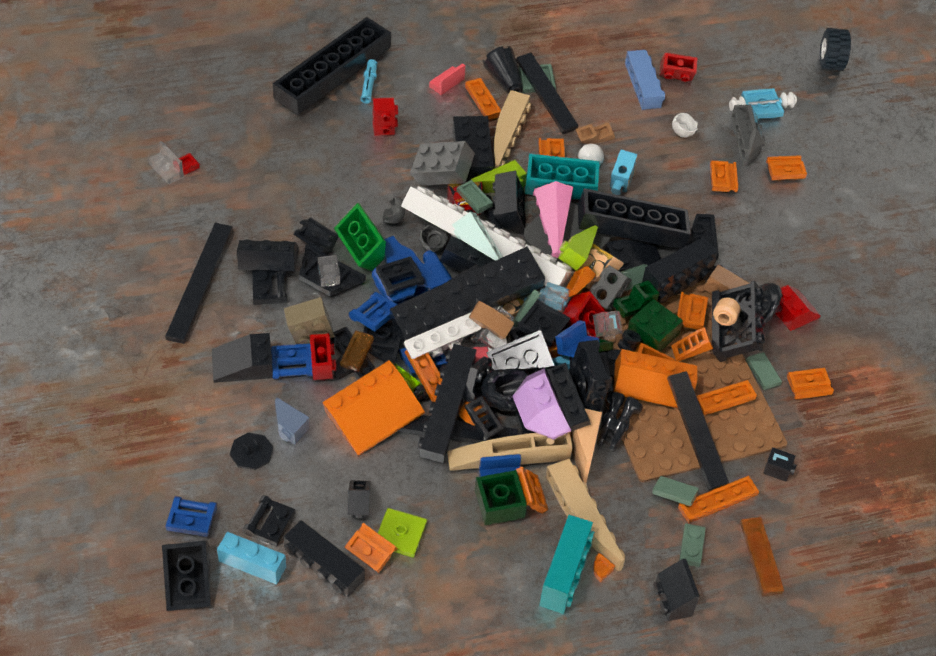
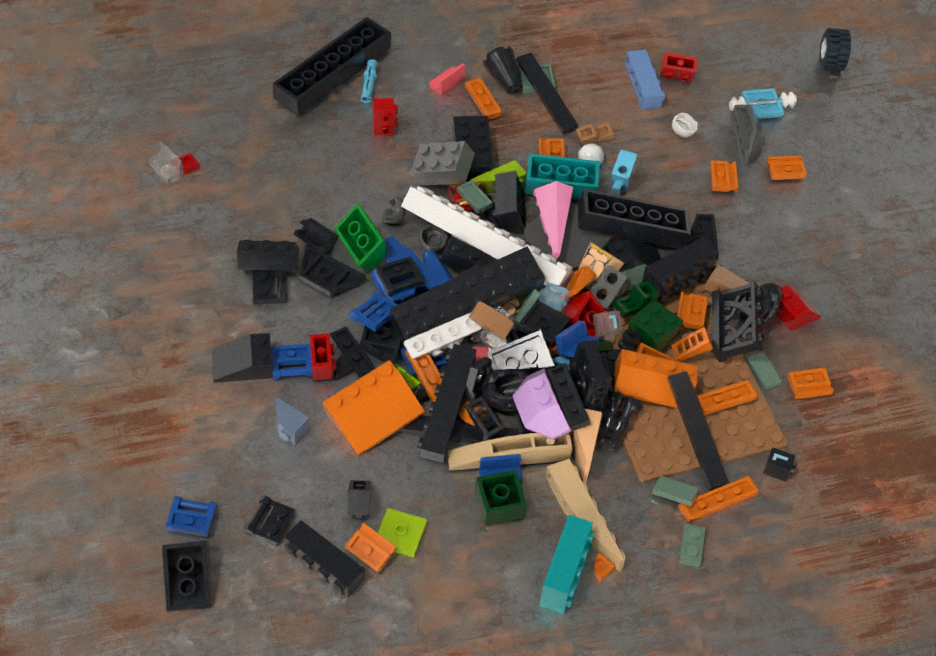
black tile [165,223,233,344] -> none
medium azure brick [217,532,286,585] -> none
black piece [229,433,273,470] -> none
dark tan brick [284,297,335,344] -> none
clear brick [317,255,340,287] -> none
clear orange tile [340,330,374,372] -> none
light aqua slope [452,212,503,260] -> none
tan slope [493,90,532,169] -> none
orange plate [516,466,549,513] -> none
lime slope [558,225,598,271] -> none
black slope [653,558,700,621] -> none
light nougat head [713,298,741,326] -> none
clear orange tile [740,517,784,597] -> none

